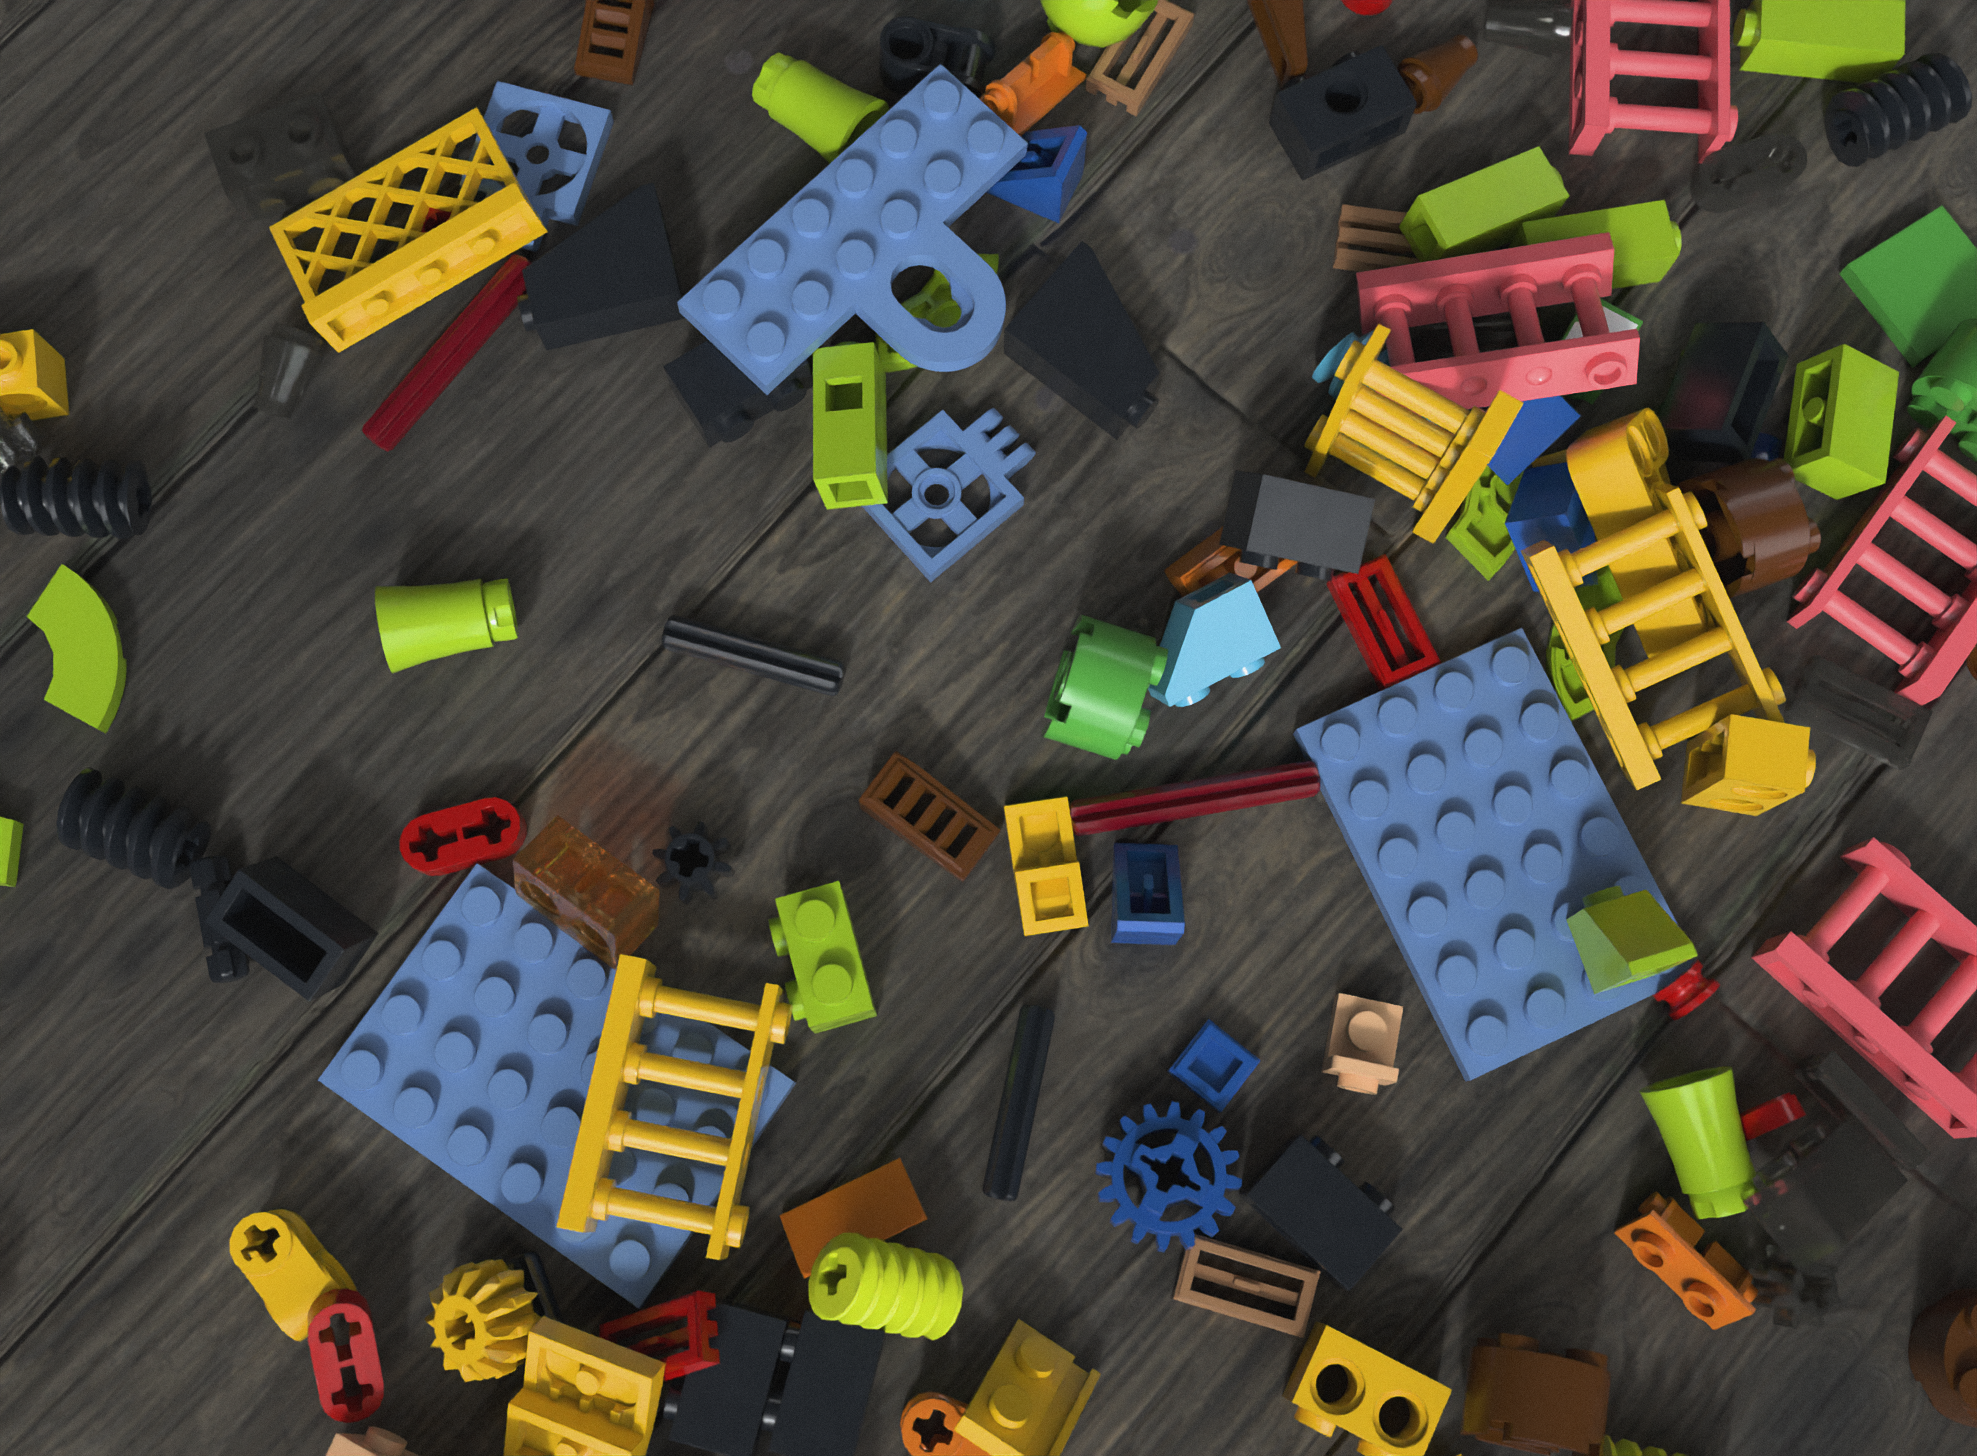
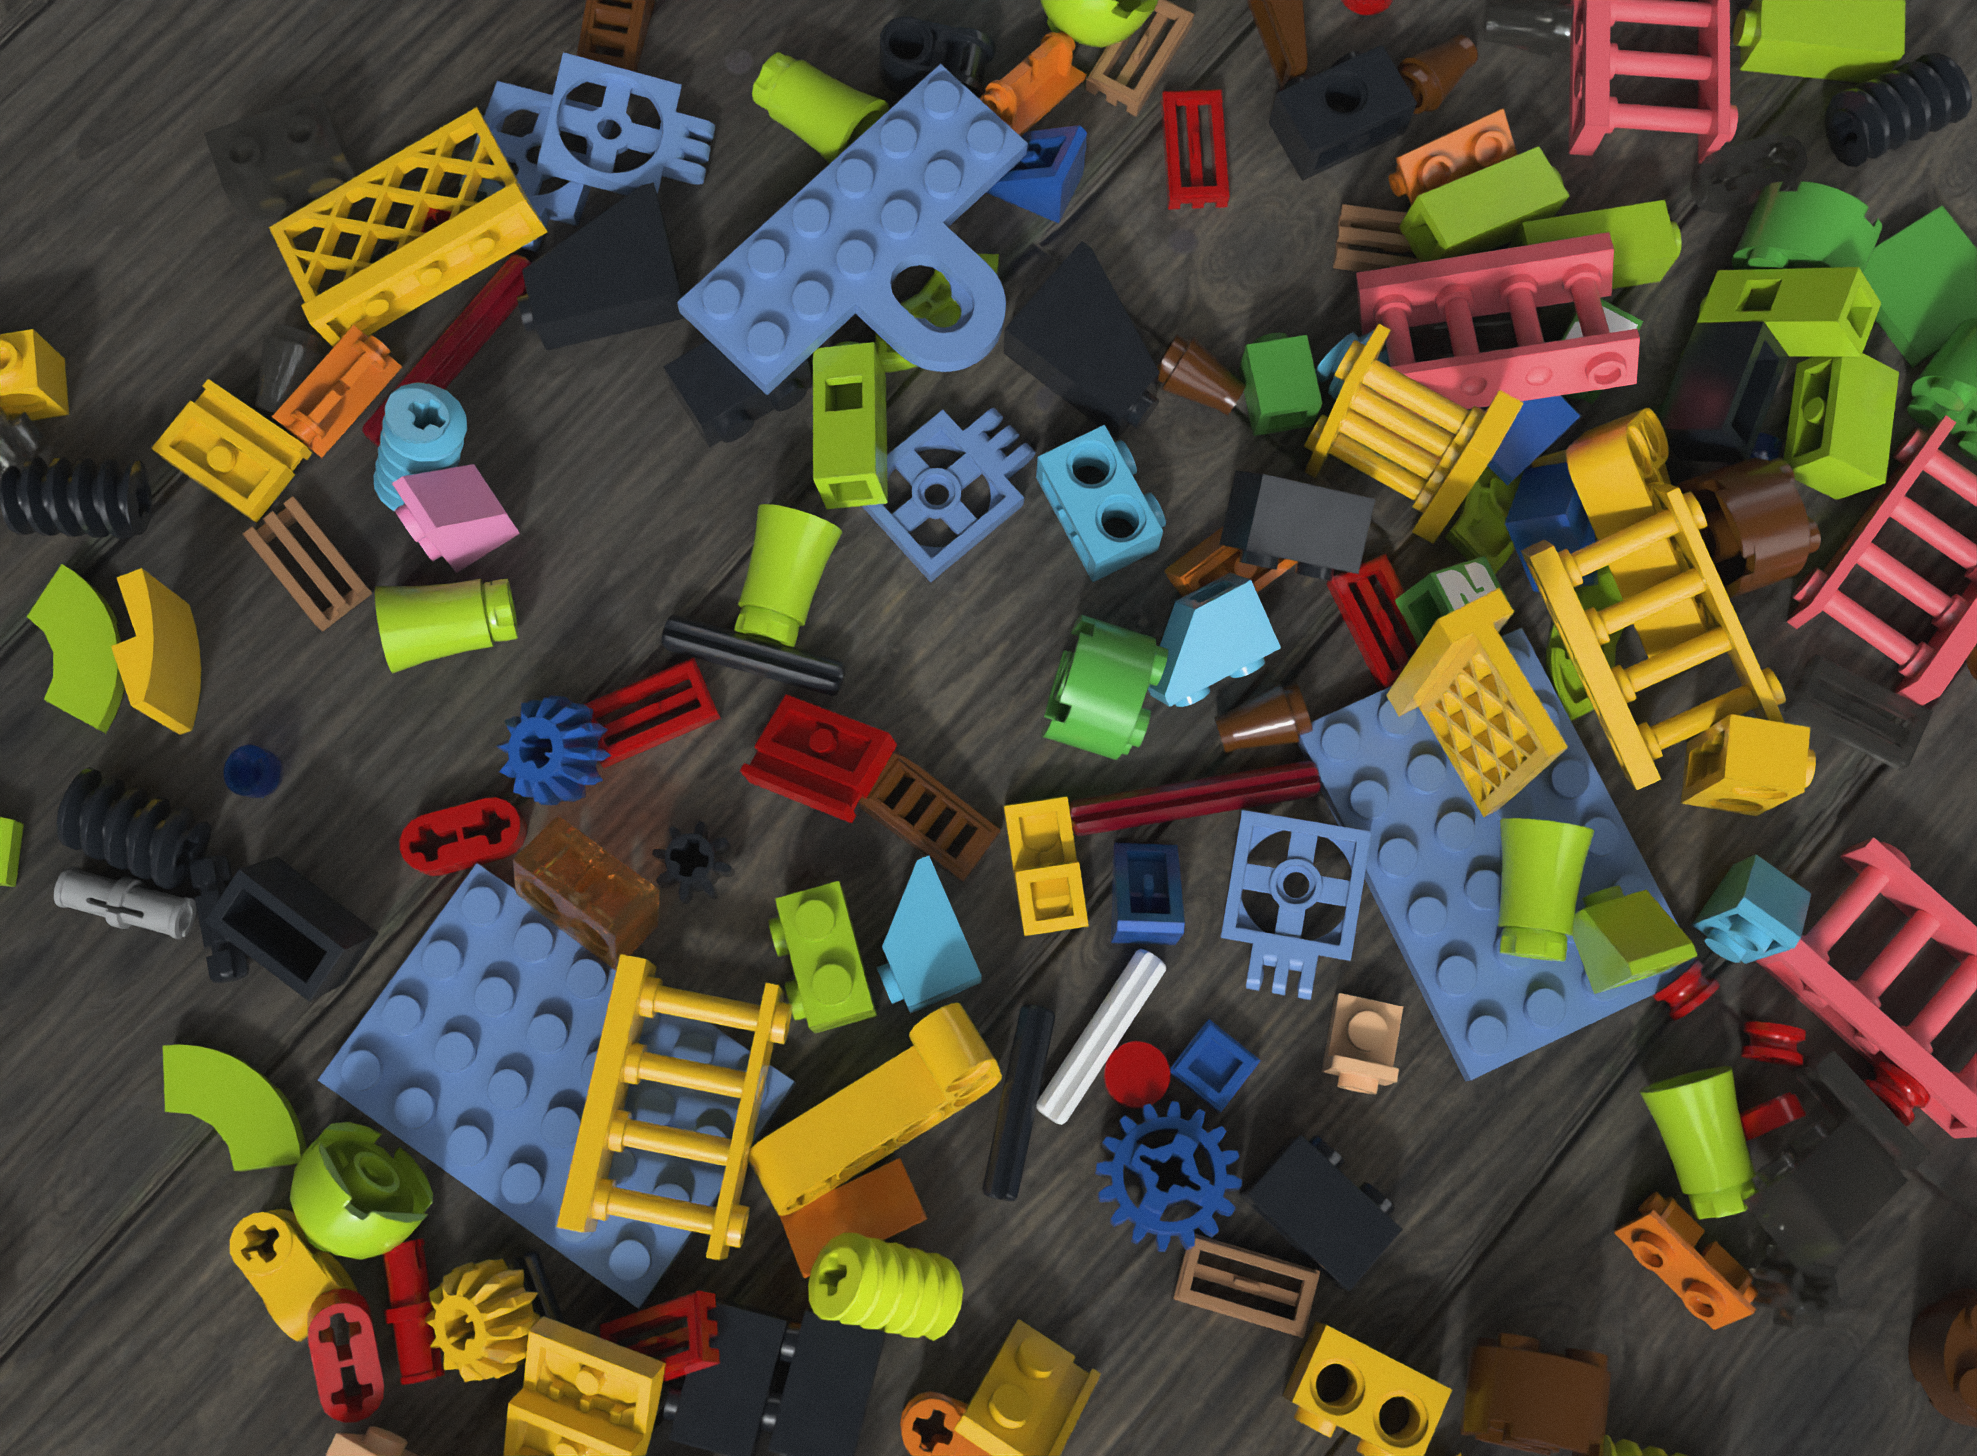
none -> light grey pin [54,866,197,939]
none -> yellow slope [111,568,201,735]
none -> yellow plate [151,379,312,523]
none -> lime tile [163,1044,307,1171]
none -> clear blue hinge [224,745,284,798]
none -> medium nougat tile [243,496,373,632]
none -> orange hinge [272,325,402,458]
none -> lime cylinder [290,1122,433,1260]
none -> medium azure piece [373,383,467,511]
none -> red pin [382,1238,446,1385]
none -> bright pink slope [392,464,520,573]
none -> blue gear [496,695,612,805]
none -> medium blue piece [537,52,715,196]
none -> red tile [585,658,720,768]
none -> lime plant [735,504,842,647]
none -> red plate [740,695,897,824]
none -> yellow beam [748,1003,1002,1216]
none -> medium azure slope [877,855,981,1014]
none -> medium azure brick [1036,425,1166,582]
none -> white axle [1036,949,1166,1125]
none -> red tile [1103,1041,1170,1109]
none -> reddish brown cone [1156,334,1247,416]
none -> red tile [1161,89,1229,210]
none -> reddish brown cone [1214,682,1313,753]
none -> medium blue piece [1221,810,1372,1000]
none -> bright green brick [1239,333,1323,436]
none -> yellow fence [1386,588,1568,817]
none -> orange hinge [1389,108,1518,206]
none -> bright green brick [1395,556,1514,647]
none -> lime plant [1498,818,1594,962]
none -> medium azure slope [1692,854,1811,964]
none -> lime brick [1697,267,1881,357]
none -> bright green brick [1732,181,1882,273]
none -> red bush [1741,1021,1806,1066]
none -> red bush [1857,1061,1931,1127]

